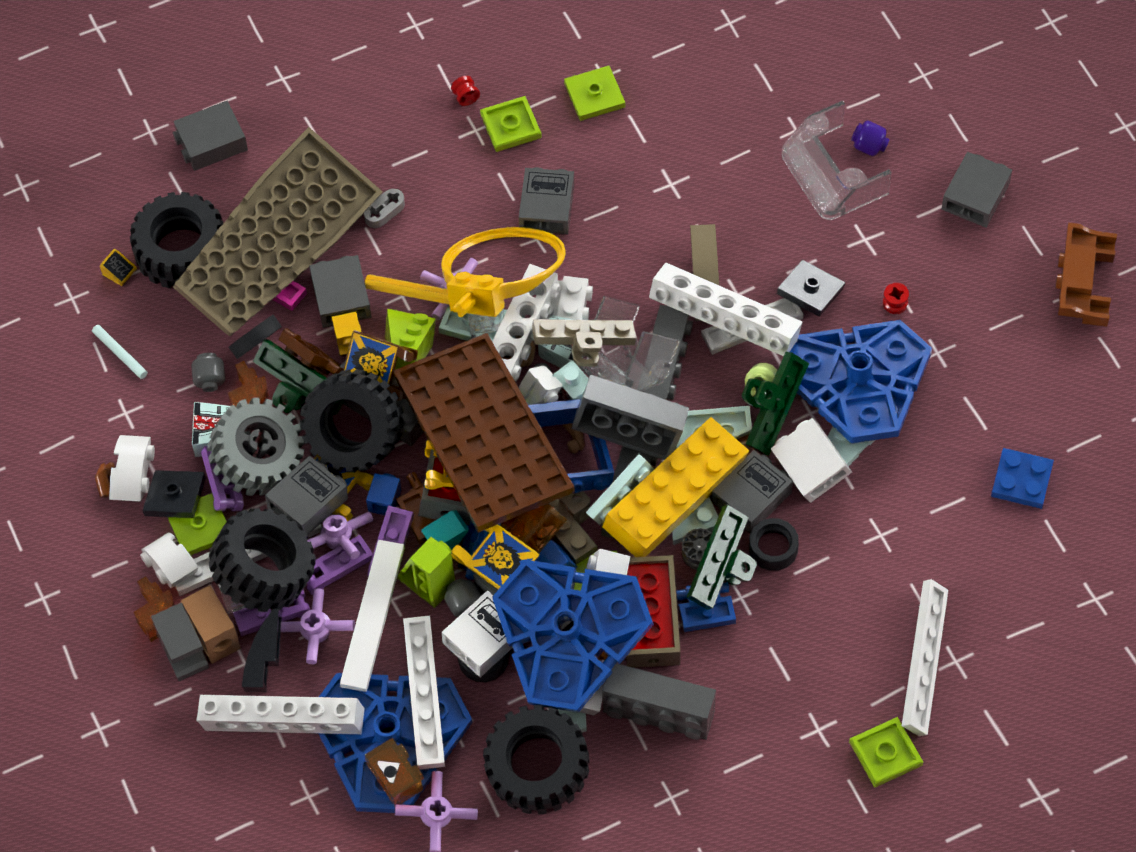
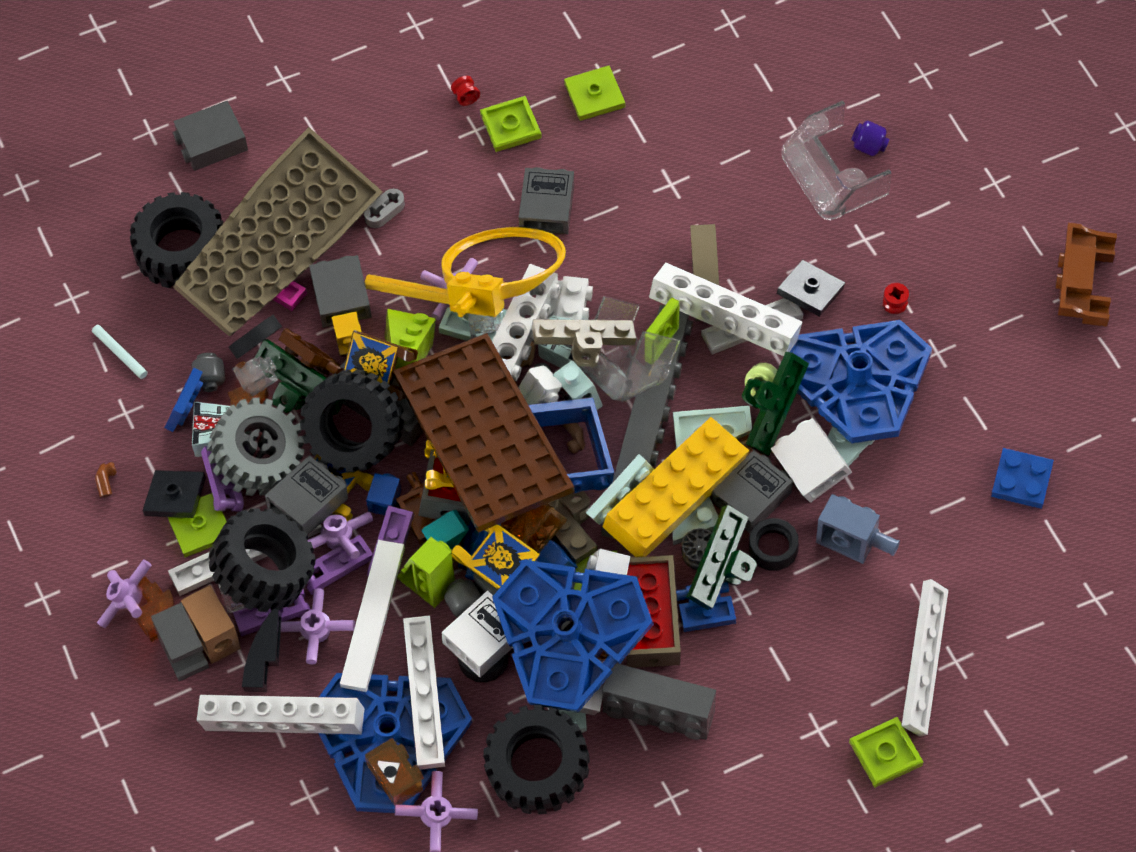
slope [100,249,137,286] -> none
white brick [109,435,155,501] -> none
white brick [140,532,198,589] -> none
dark grey brick [571,374,689,460] -> none
dark grey brick [941,152,1013,228] -> none
none -> lavender bar [97,559,152,628]
none -> blue plate [164,368,204,432]
none -> clear brick [232,356,278,396]
none -> lime plate [644,297,680,364]
none -> sand blue brick [816,494,900,564]

